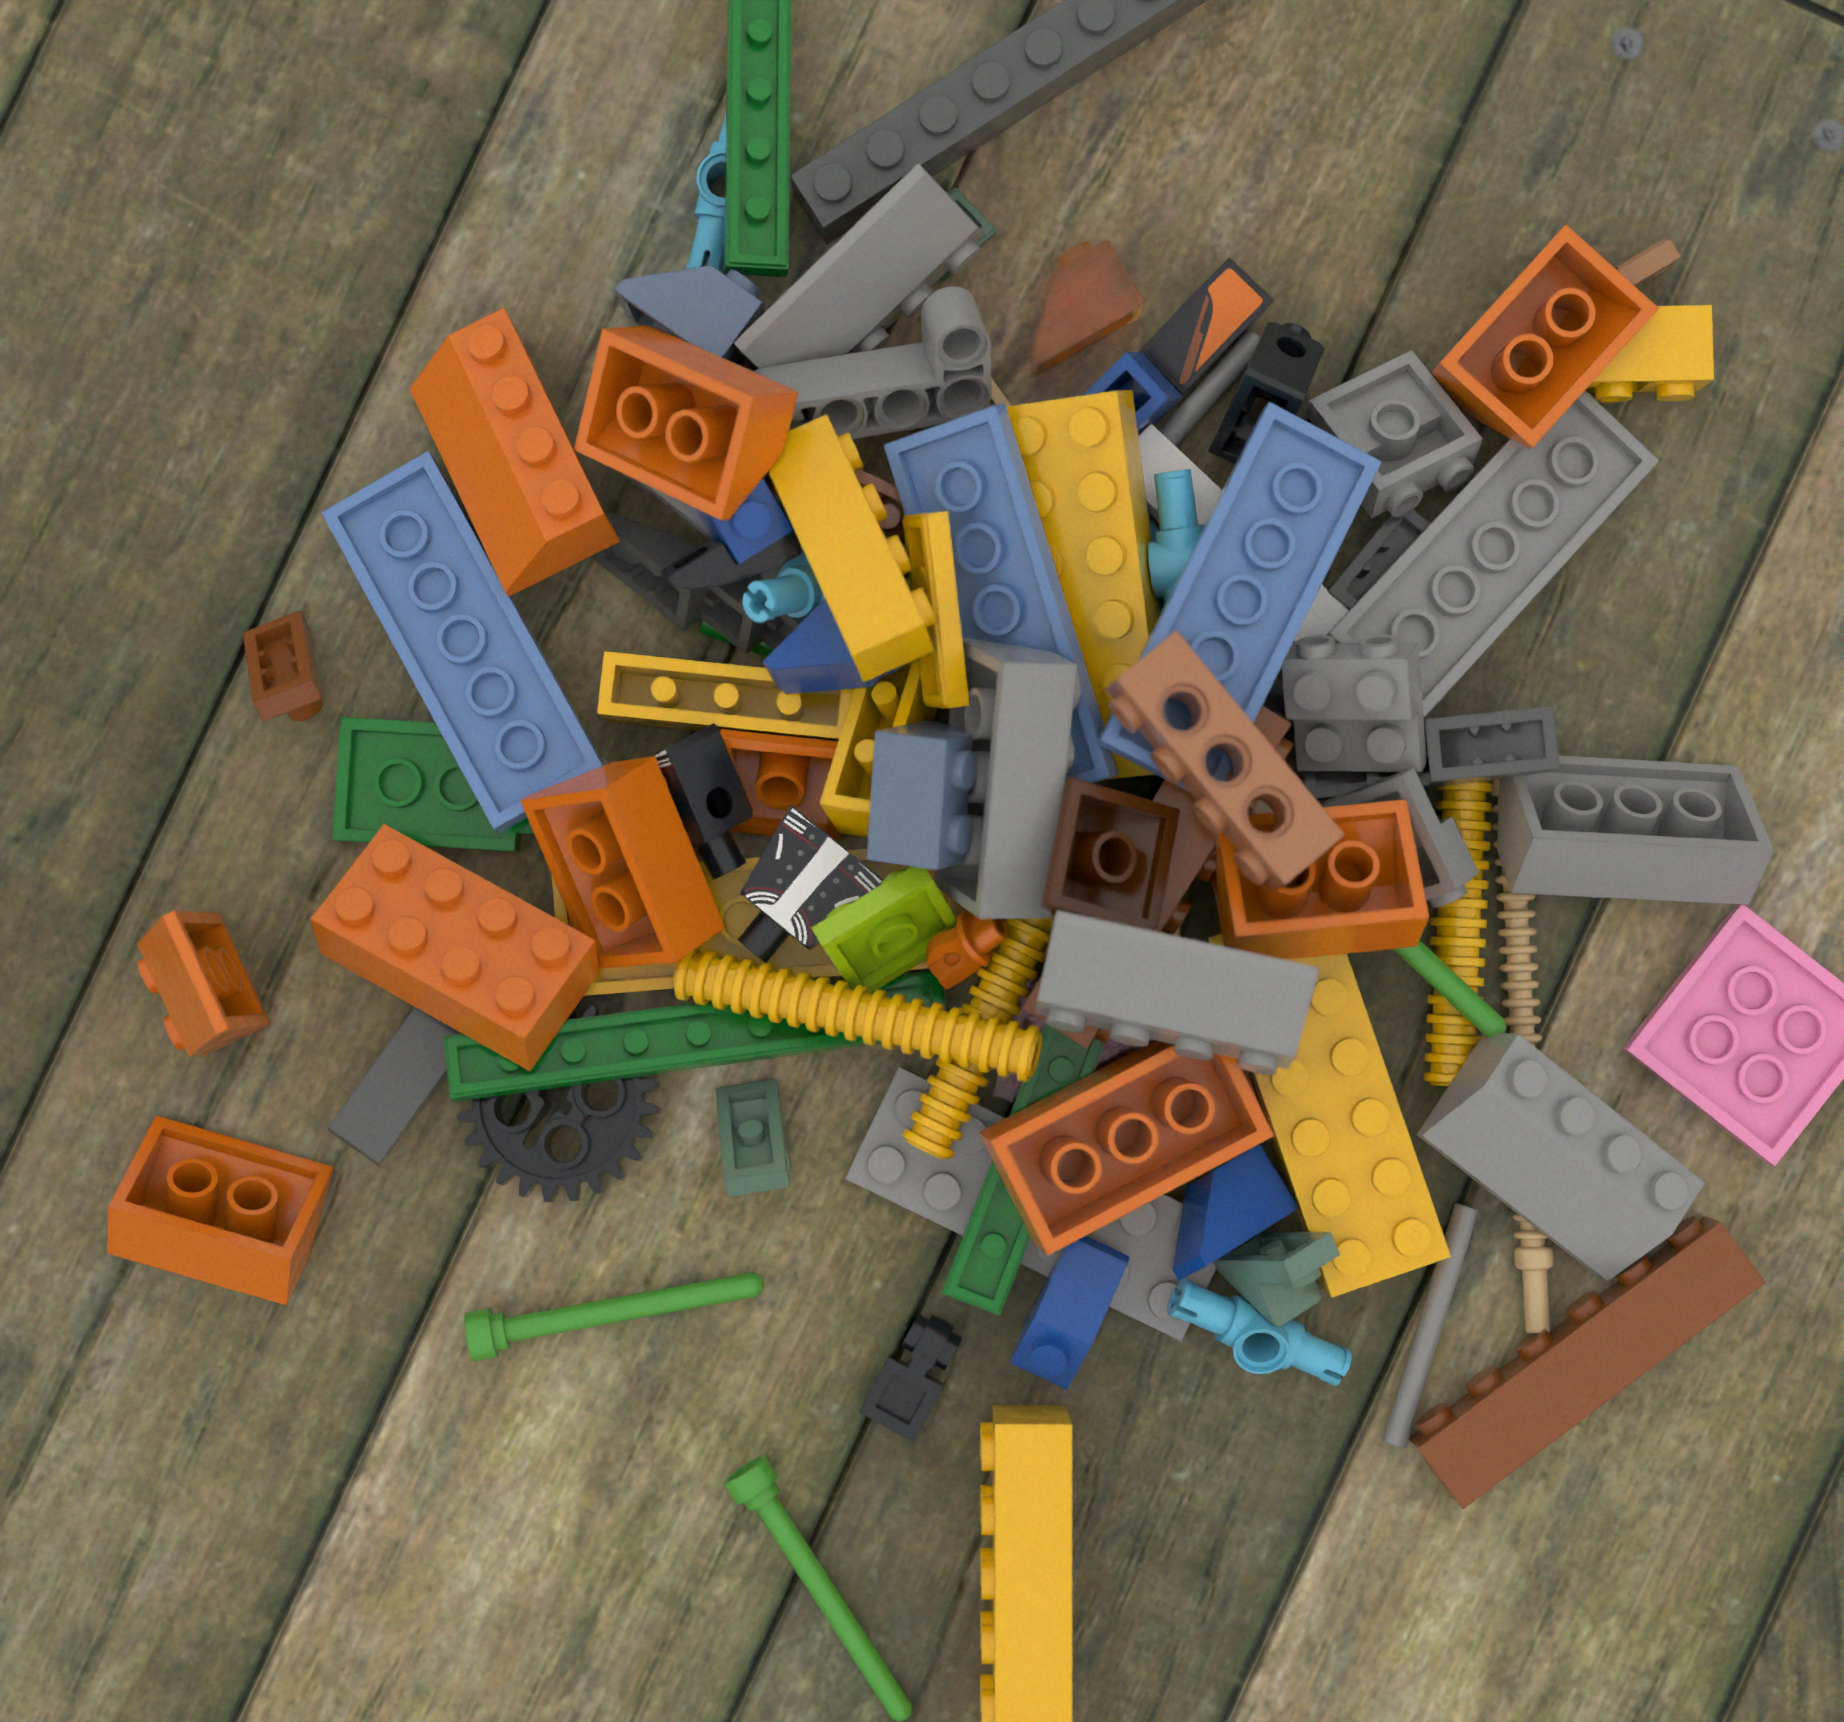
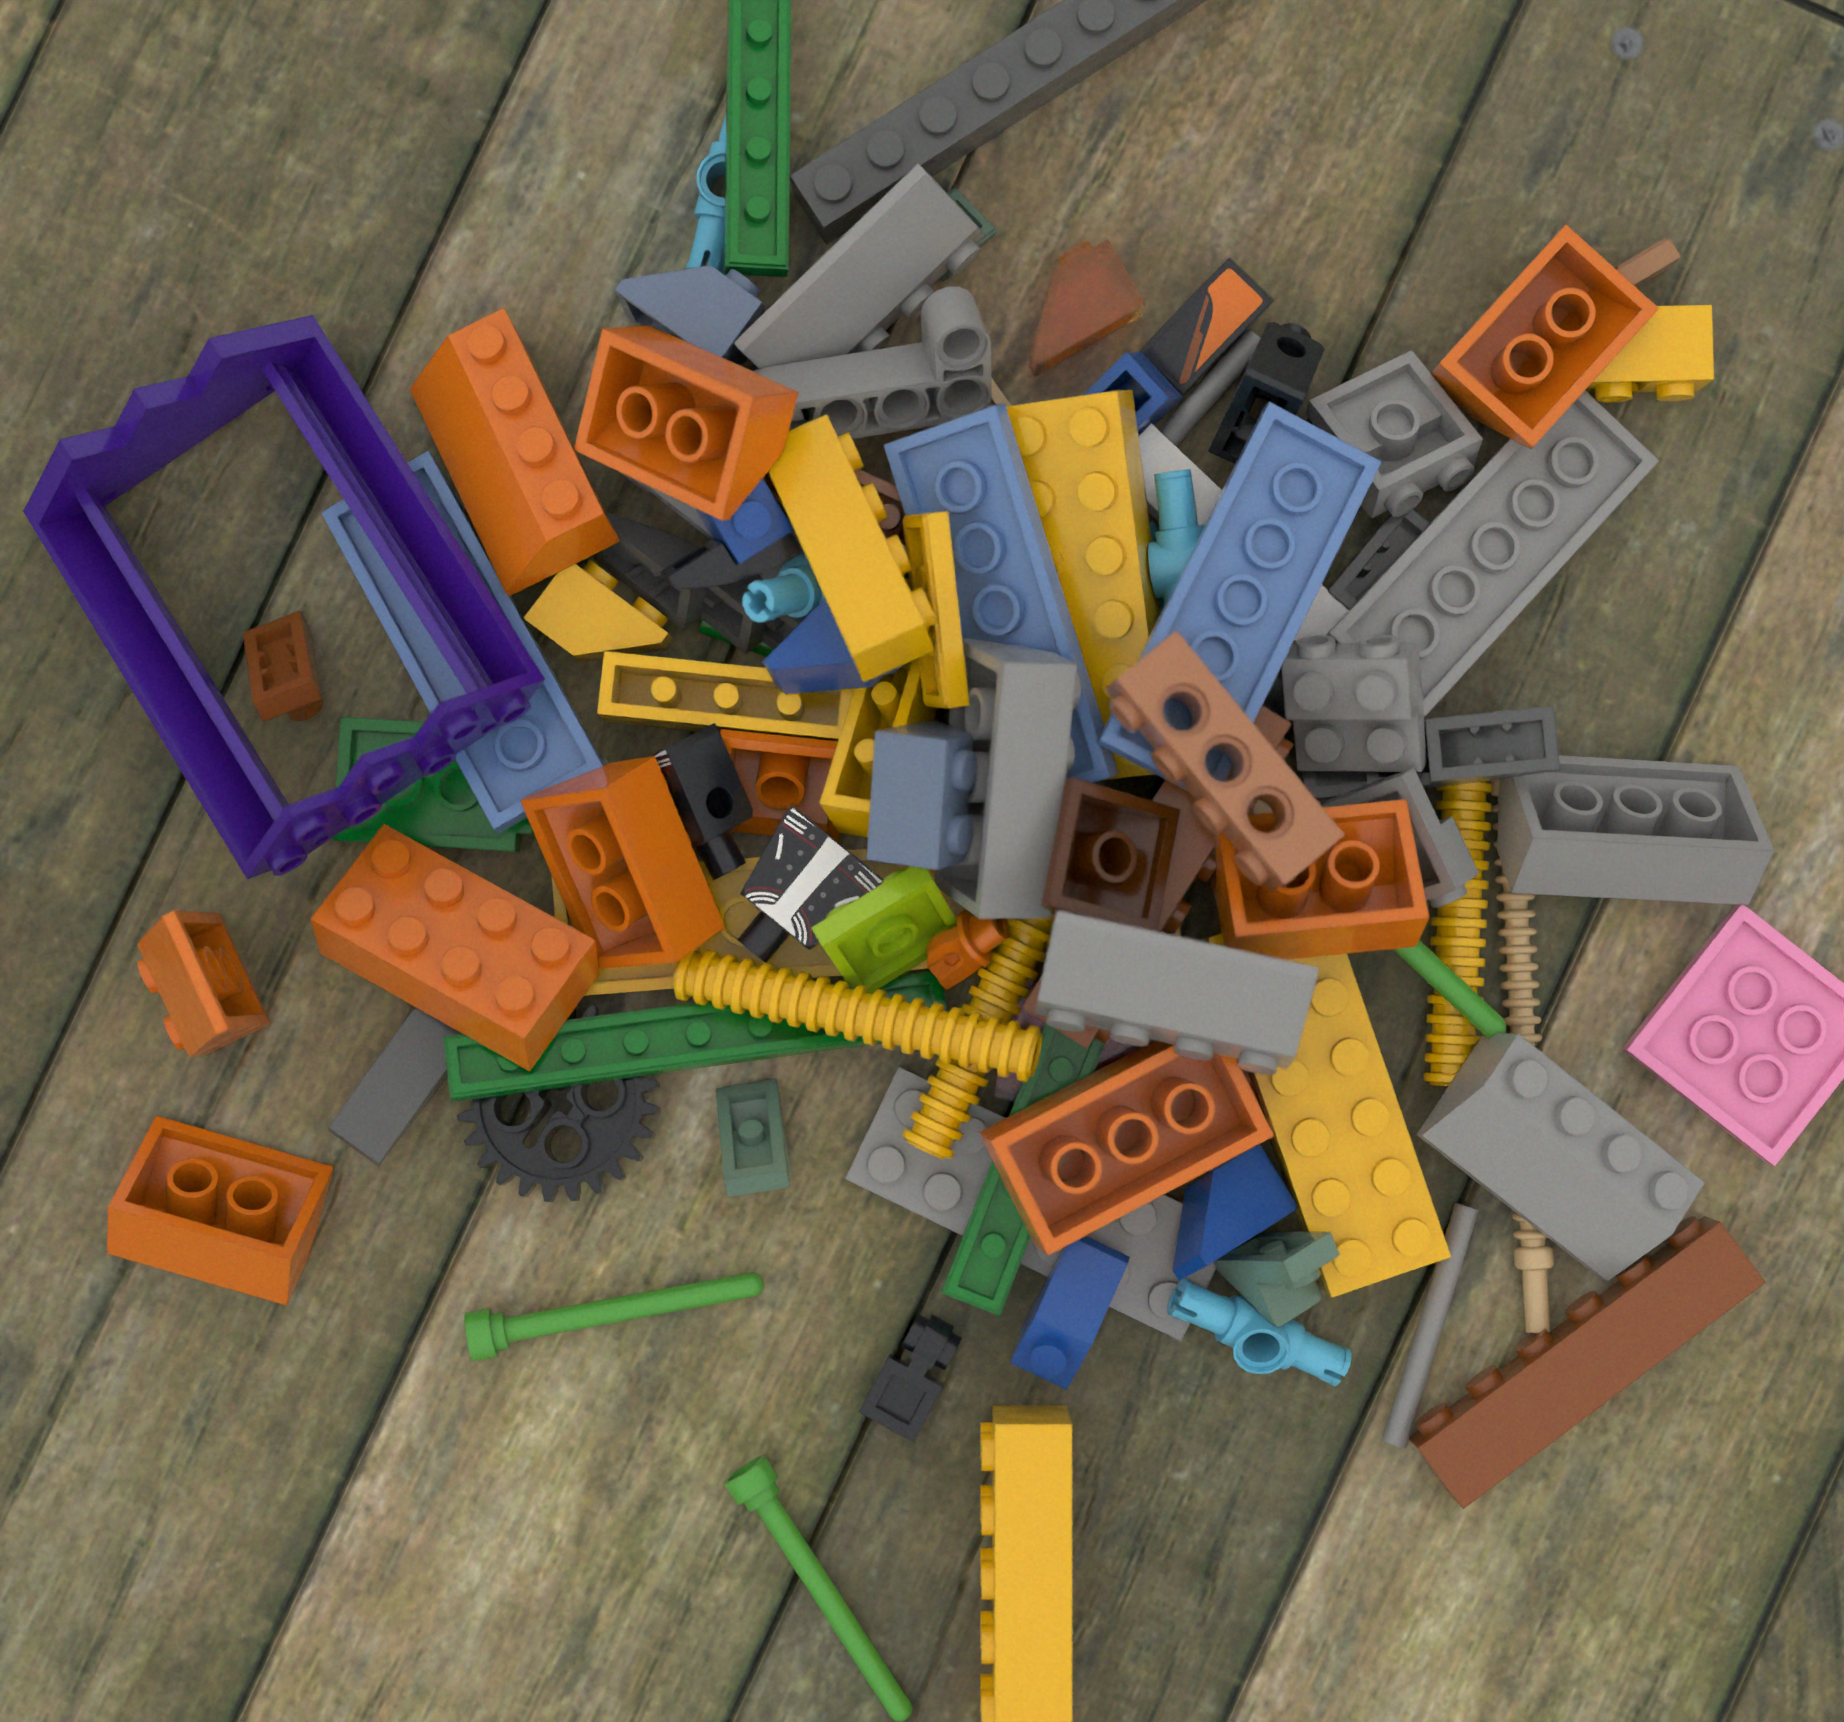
none -> dark purple door [23,315,545,879]
none -> yellow slope [524,560,673,662]

